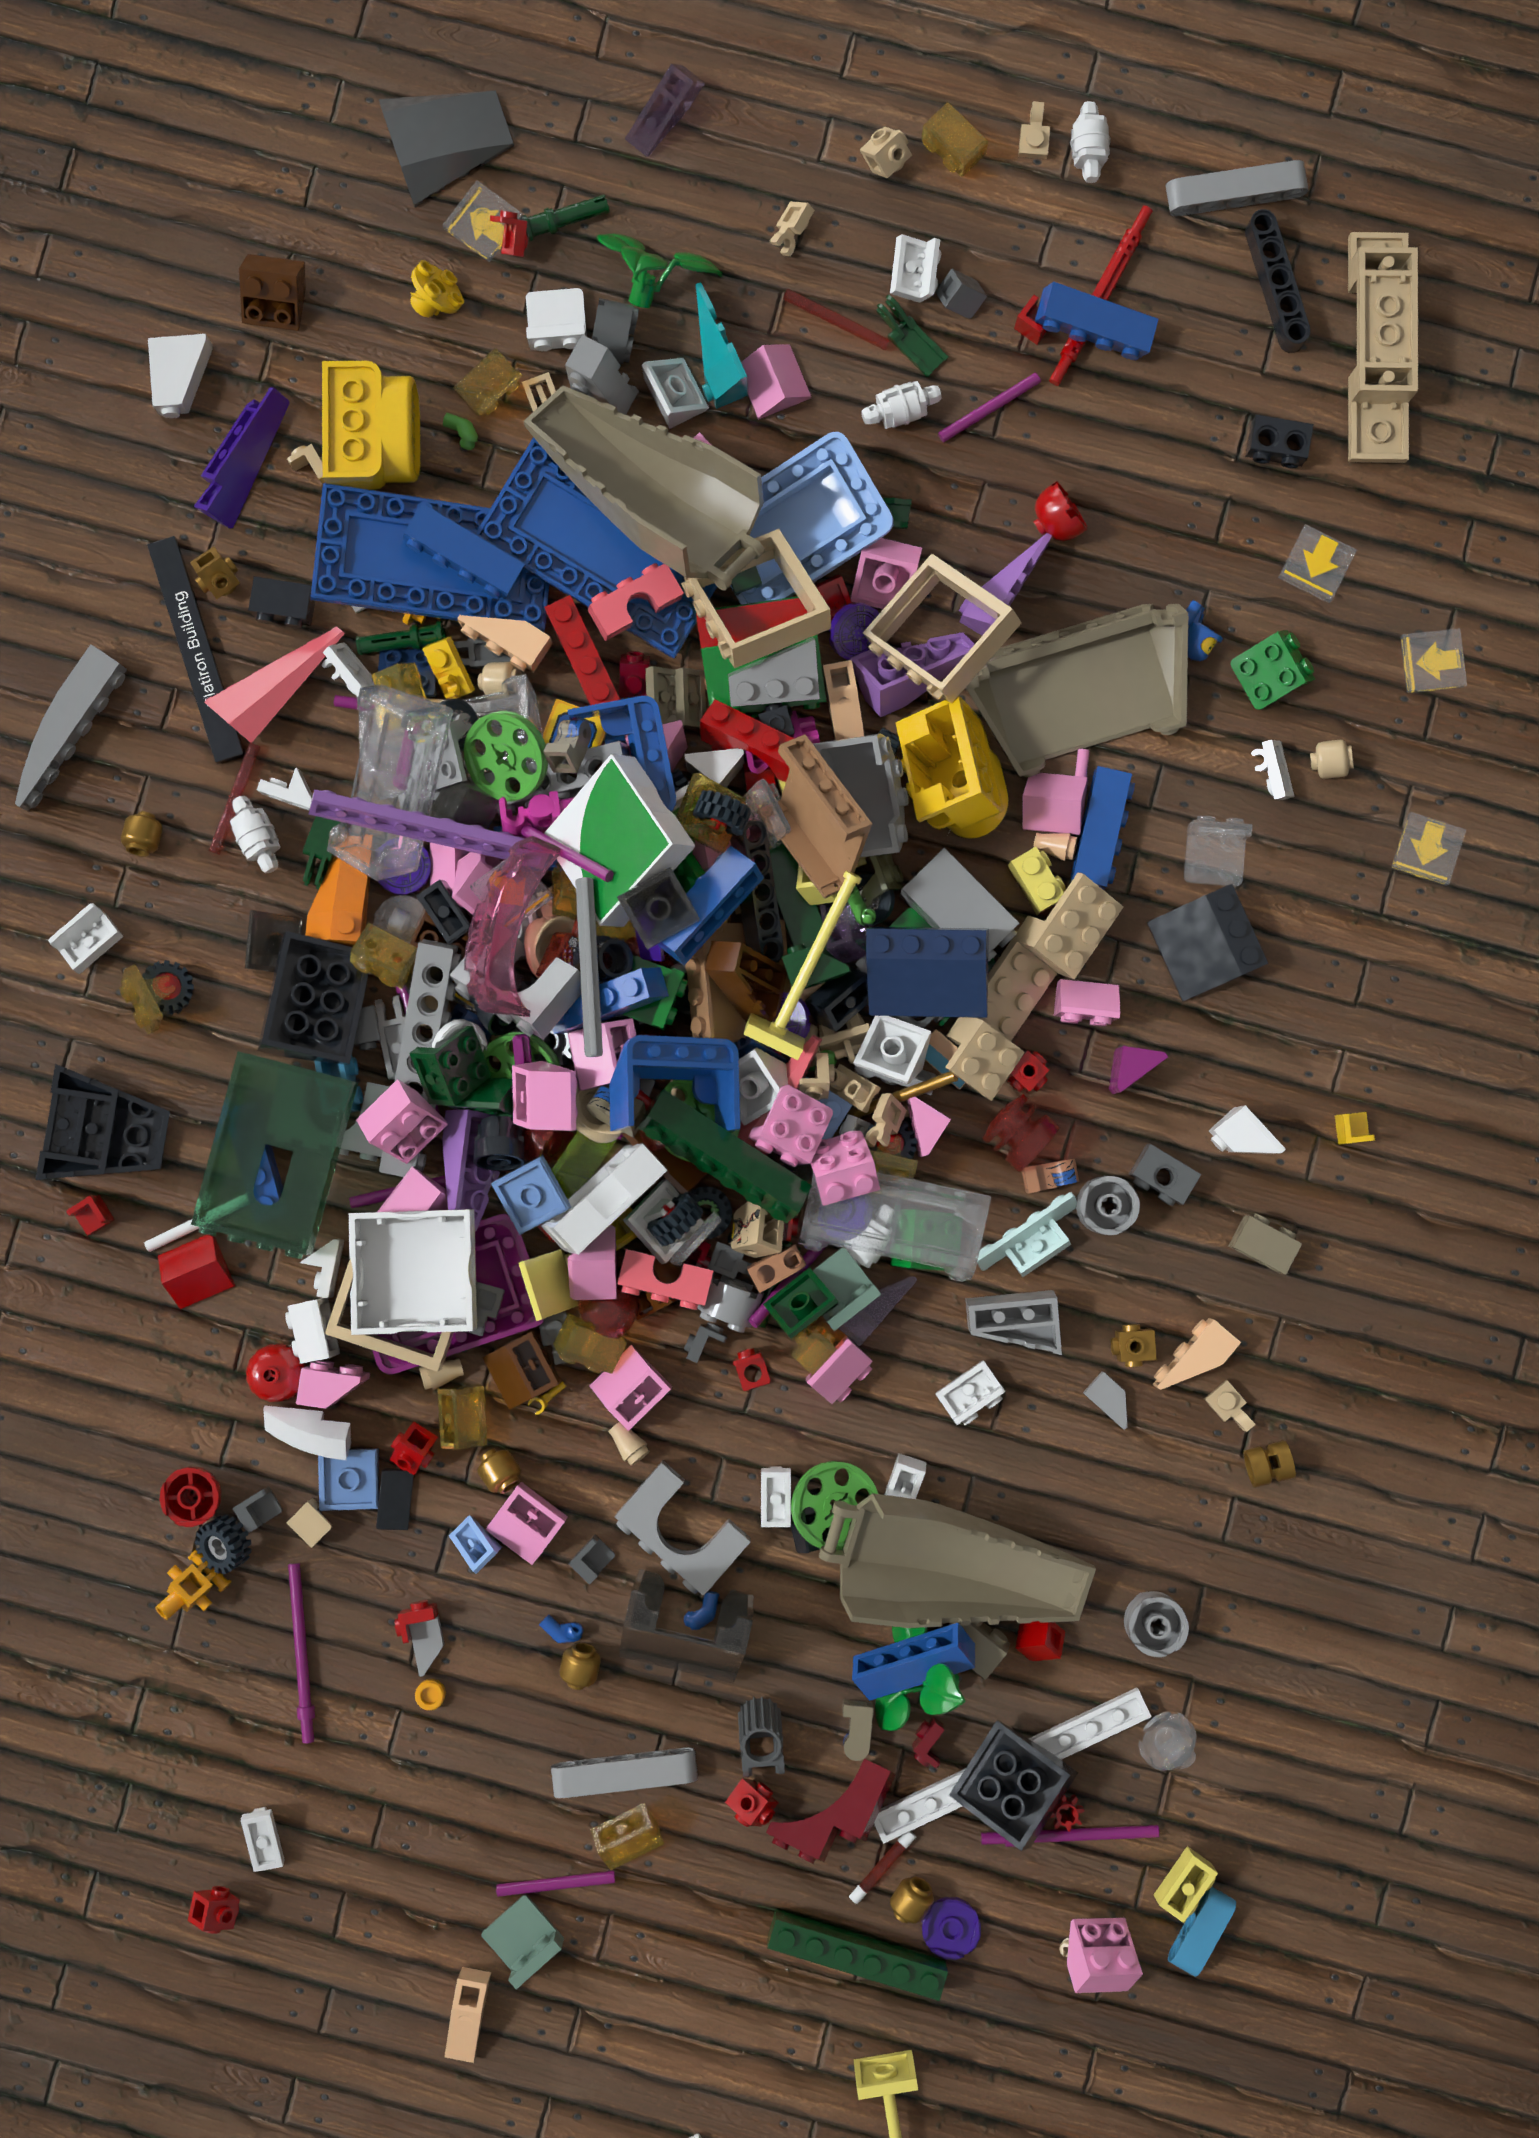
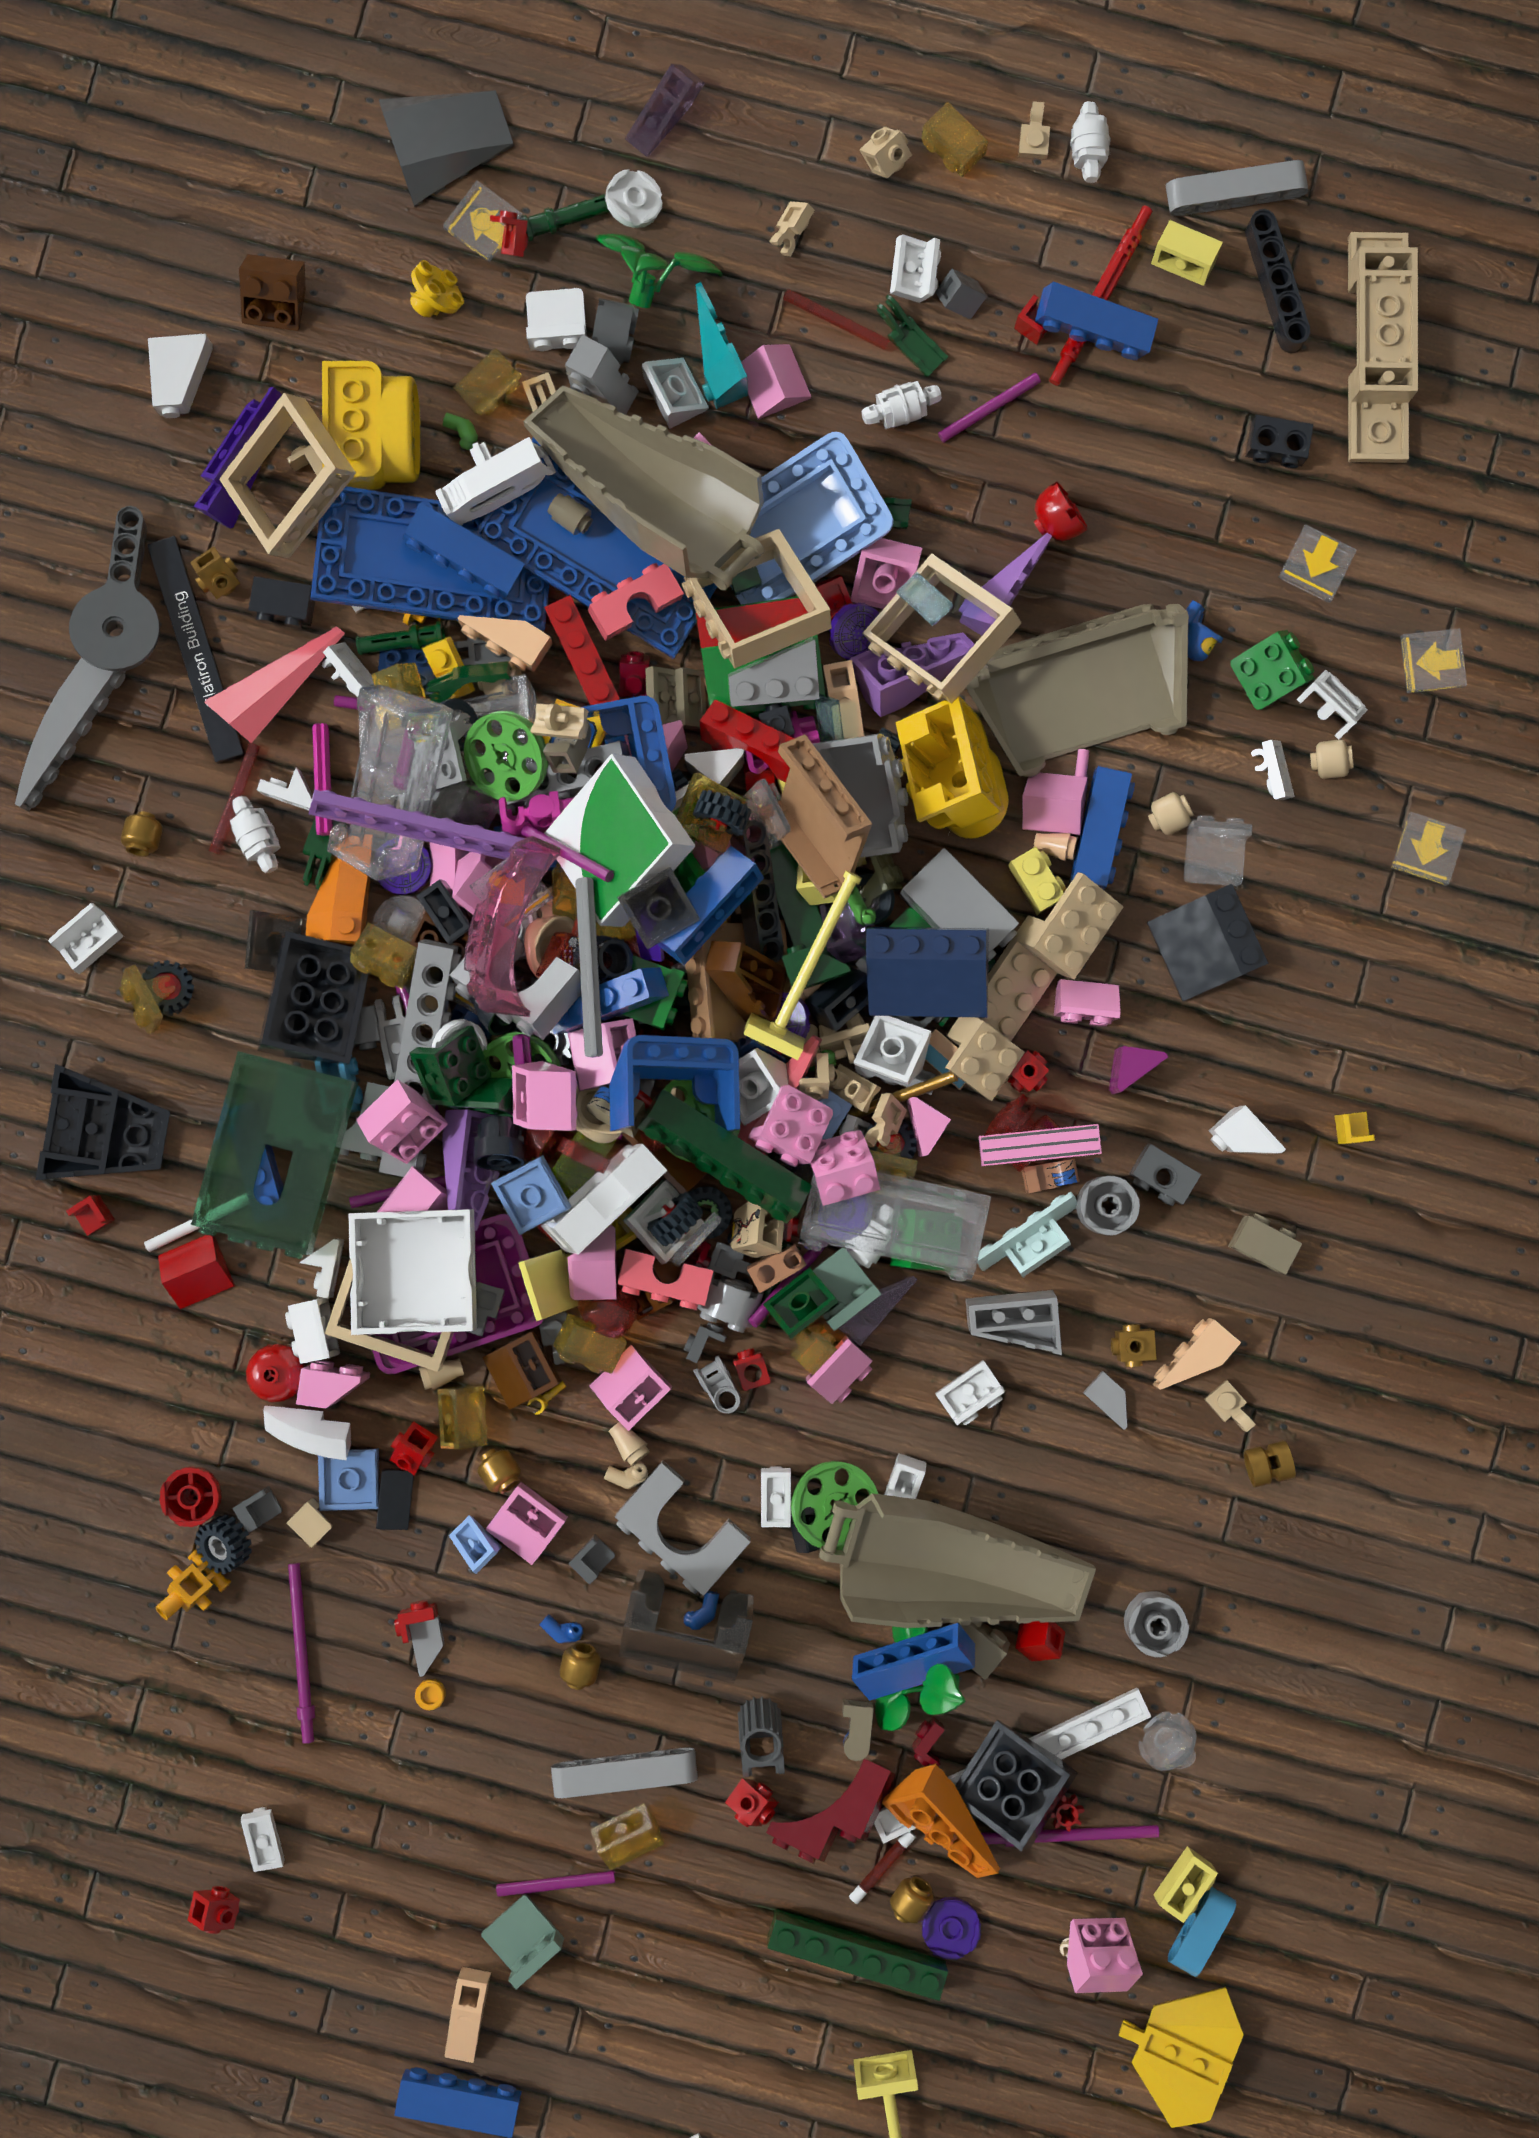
none -> dark grey beam [69,506,160,672]
none -> tan window [219,393,356,558]
none -> dark pink axle [313,723,332,836]
none -> blue brick [394,2067,522,2138]
none -> dark green arm [426,661,512,705]
none -> white piece [436,437,556,526]
none -> tan hips [530,704,589,740]
none -> dark tan brick [547,493,593,535]
none -> clear red beam [557,1136,611,1174]
none -> tan arm [604,1463,648,1489]
none -> white tile [605,169,663,228]
none -> light grey piece [693,1355,741,1414]
none -> clear light blue tile [815,694,844,743]
none -> orange wedge [882,1764,1000,1878]
none -> clear light blue tile [896,572,953,626]
none -> bright pink tile [978,1124,1102,1166]
none -> yellow panel [1119,1987,1244,2128]
none -> tan head [1148,792,1194,836]
none -> light yellow brick [1151,220,1223,286]
none -> white window [1297,670,1368,740]

